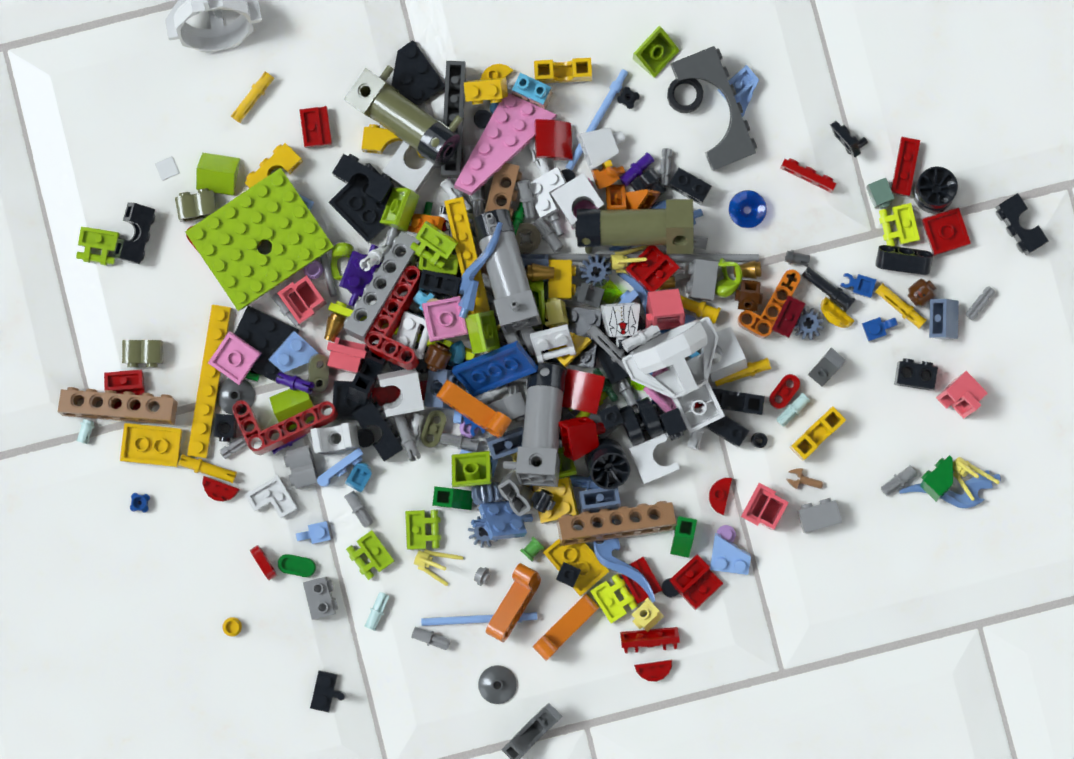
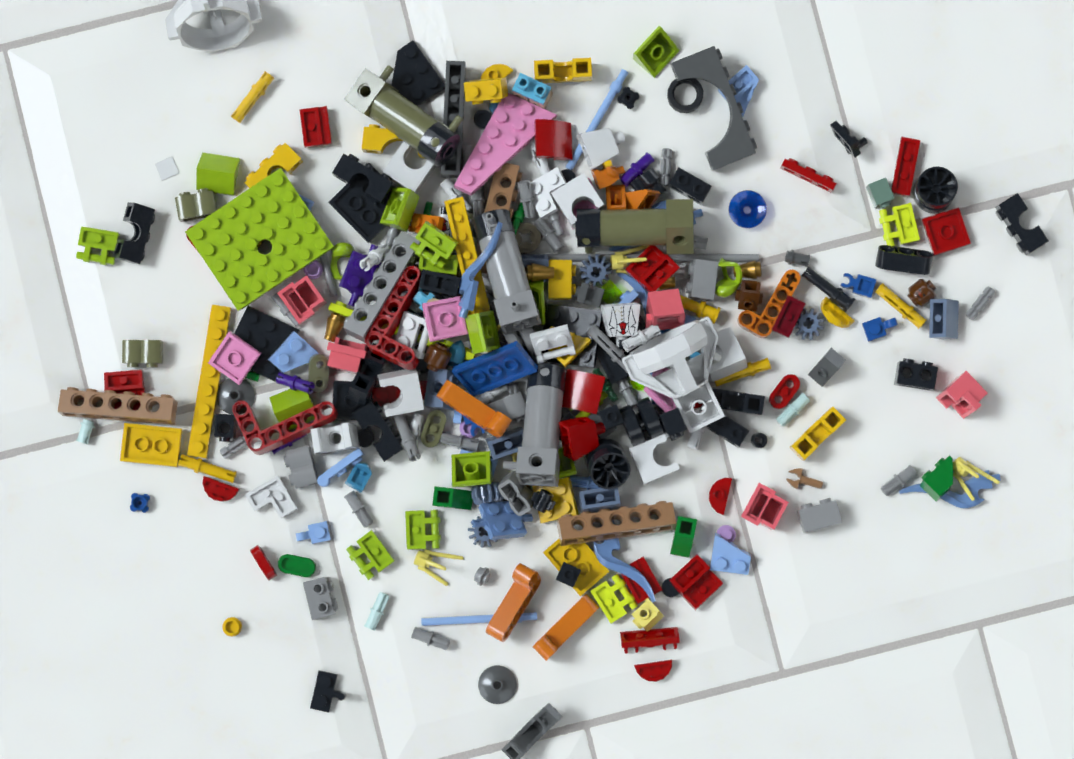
bright green bush [520,537,545,562] -> none
light yellow brick [545,298,569,328] -> none

